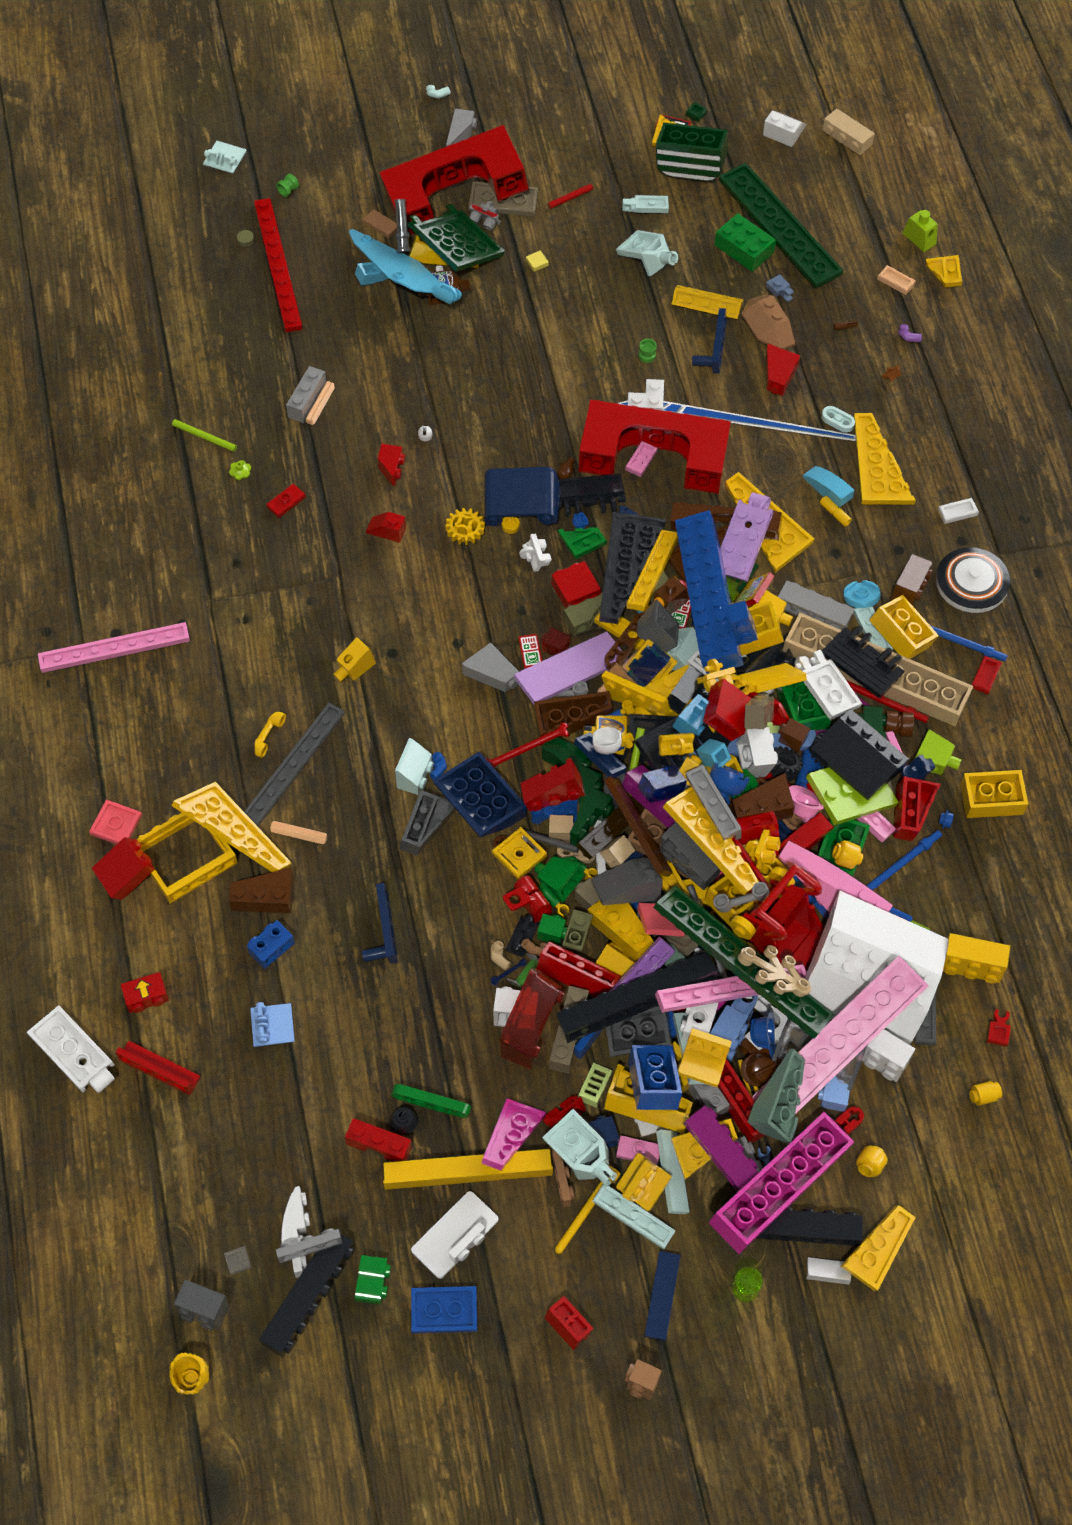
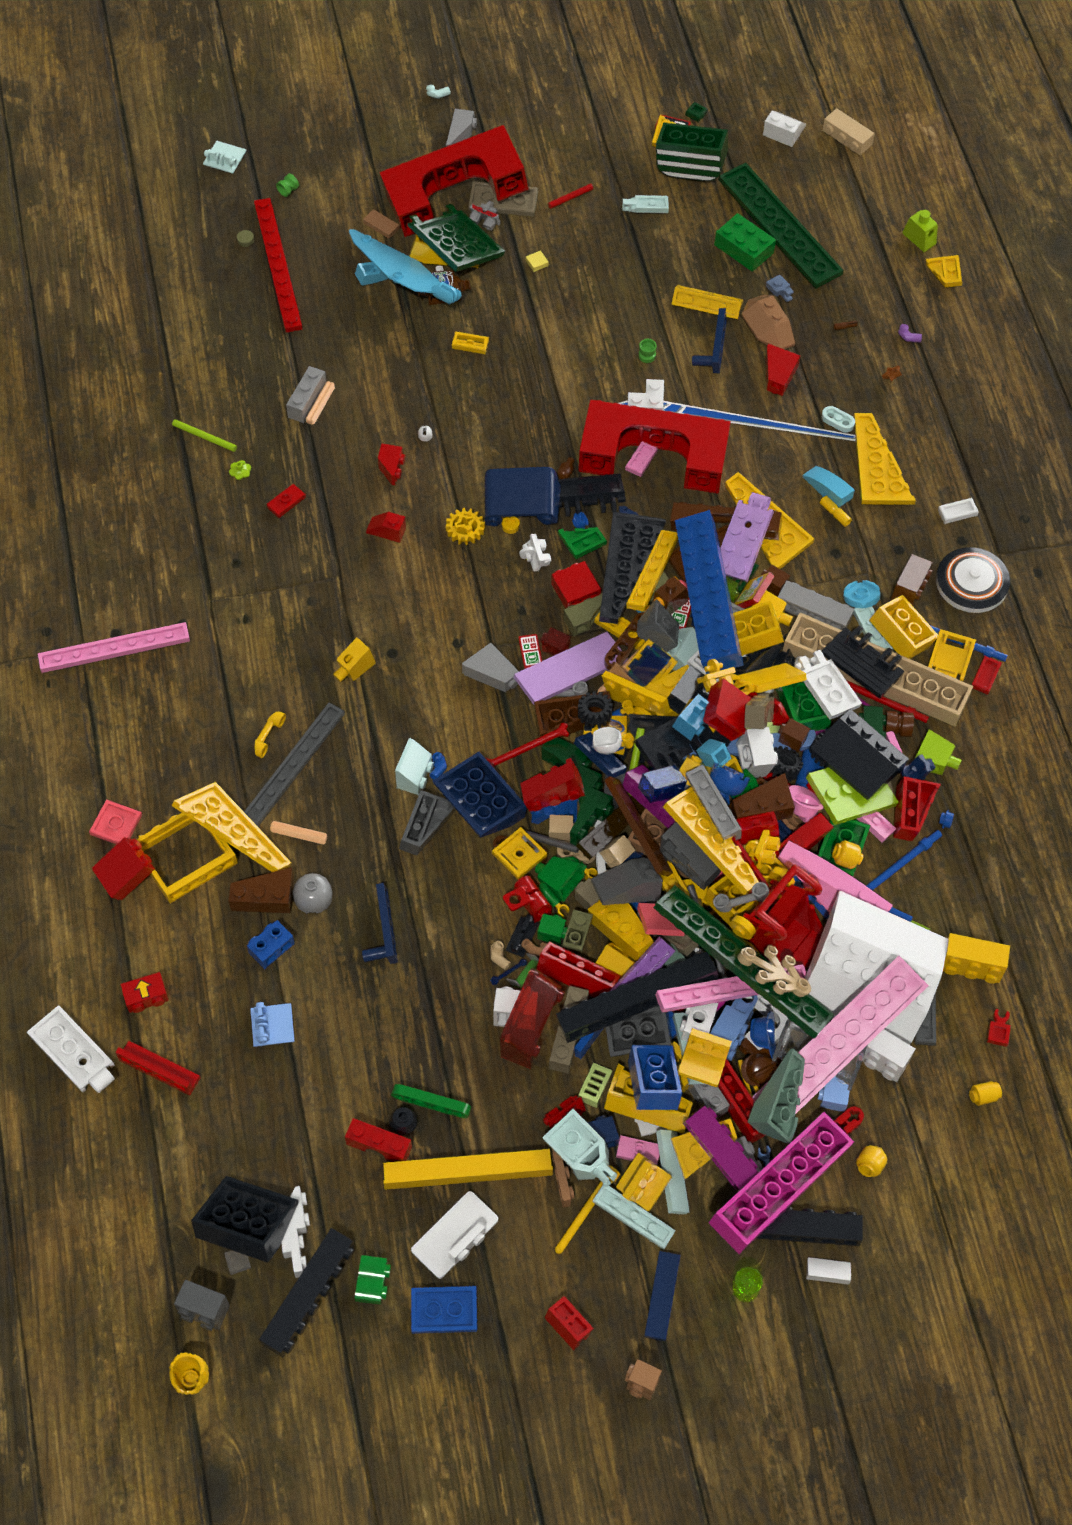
light grey plate [276,1229,342,1263] -> none
dark grey pin [394,199,411,253] -> none
dark pink wing [481,1099,546,1171] -> none
light aqua plate [616,230,678,276] -> none
yellow hips [658,733,694,756] -> none
blue brick [727,600,758,645] -> none
yellow wing [840,1205,916,1291] -> none
light nougat tile [877,265,916,295] -> none
yellow brick [960,770,1028,818] -> none
none -> black slope [191,1176,299,1263]
none -> light grey cylinder [293,873,333,914]
none -> yellow tile [452,331,489,354]
none -> black tyre [578,691,613,728]
none -> reddish brown brick [761,565,790,597]
none -> yellow container [928,629,976,682]

